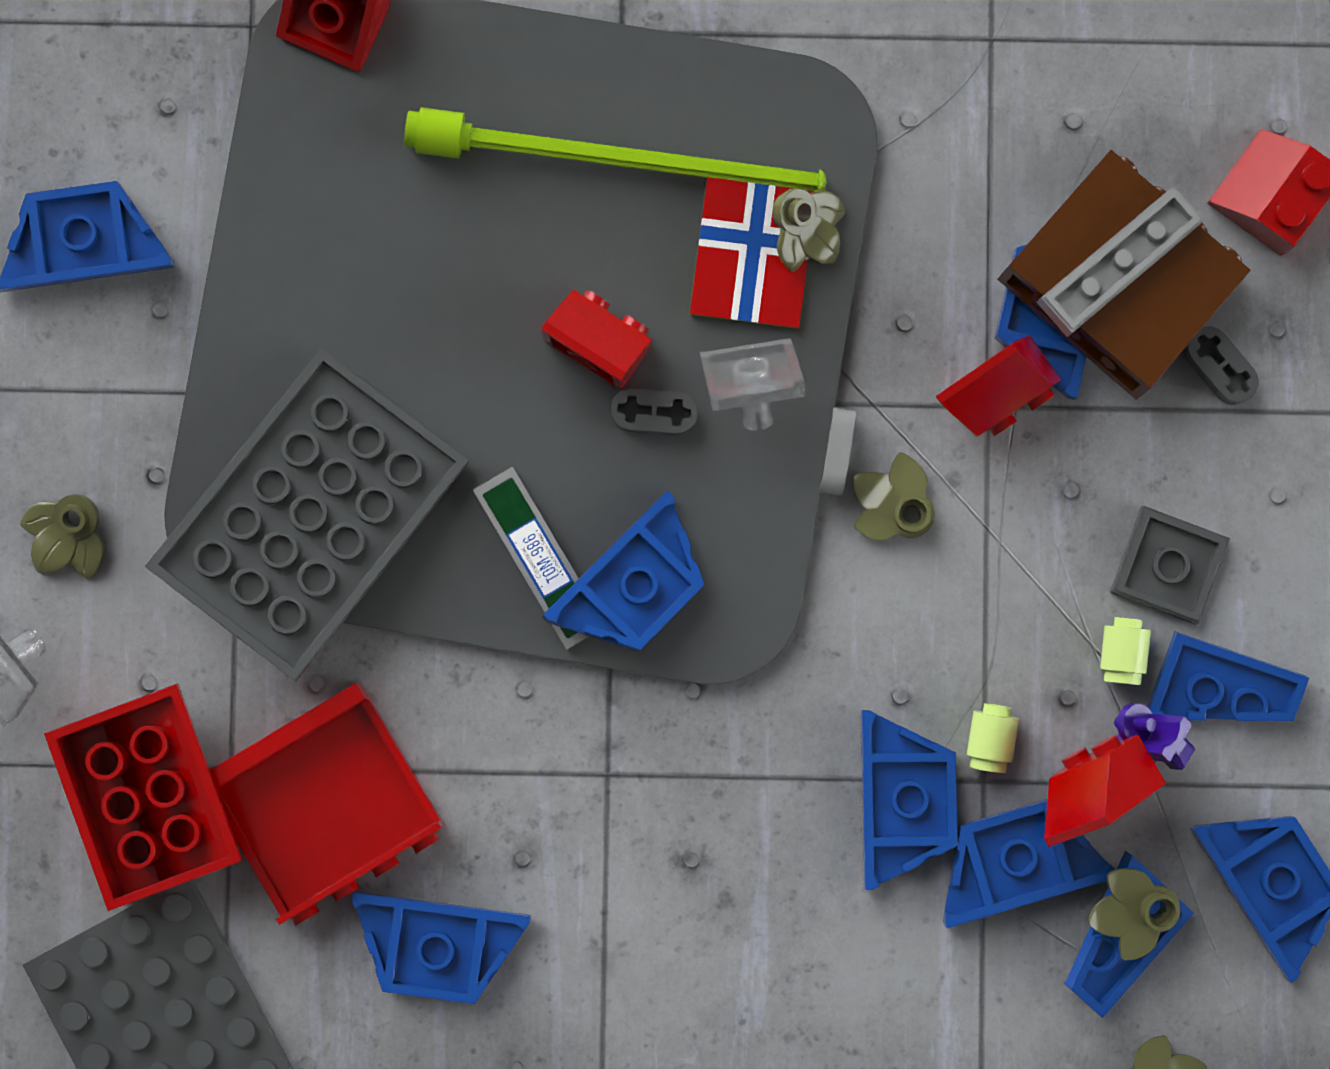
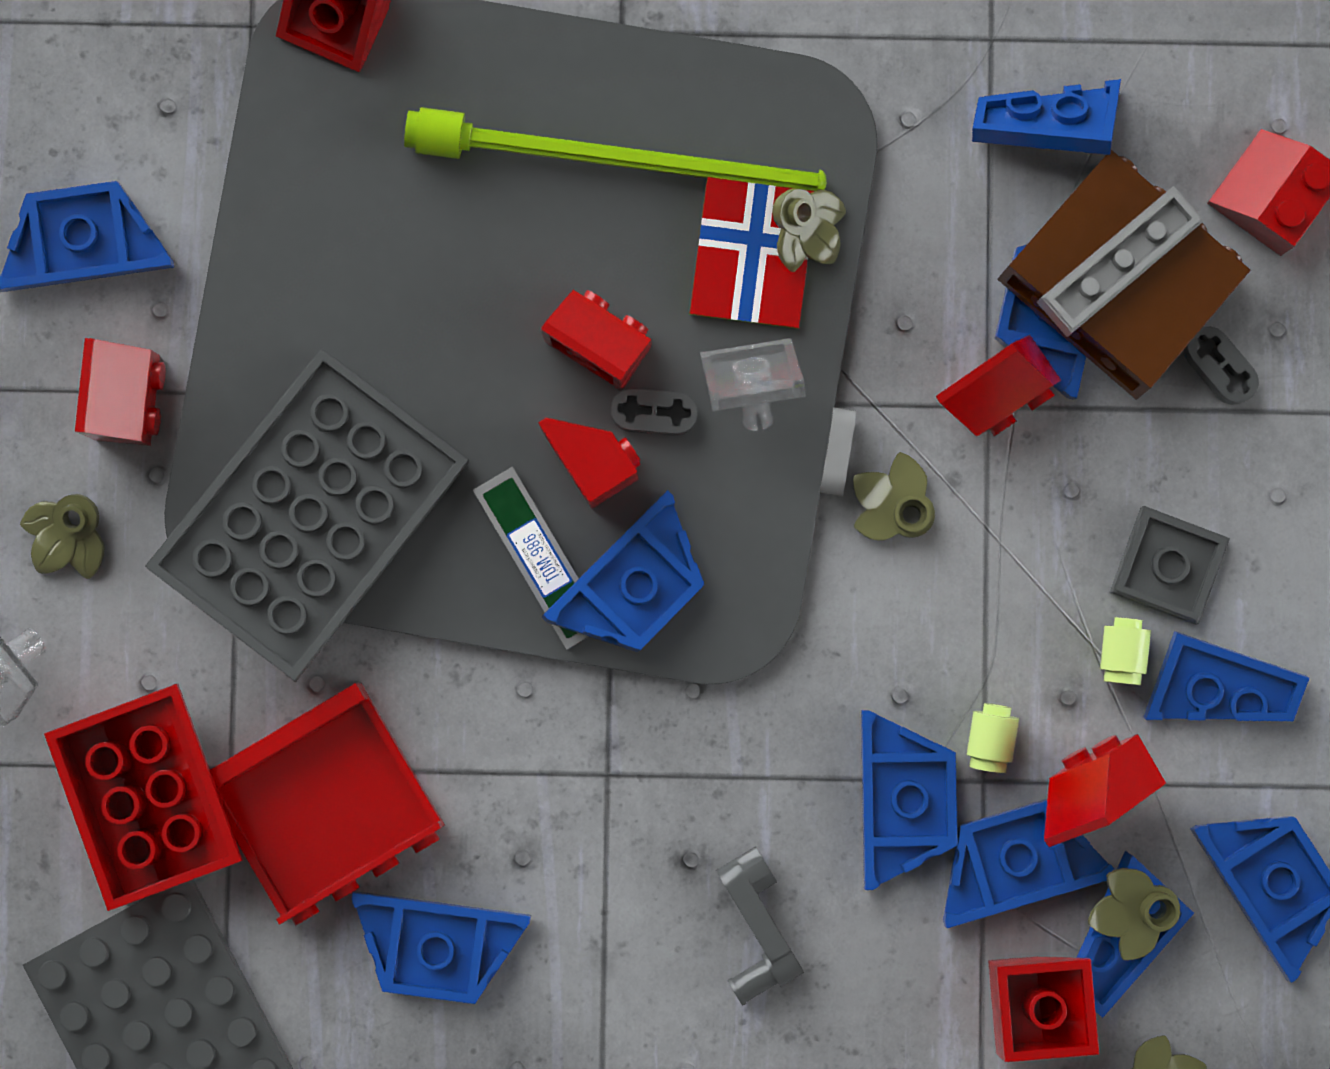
dark purple hips [1114,703,1195,770] -> none
none -> slope [75,338,166,446]
none -> red slope [538,417,641,509]
none -> dark grey beam [716,846,804,1006]
none -> blue wing [972,79,1121,155]
none -> red slope [988,957,1099,1062]

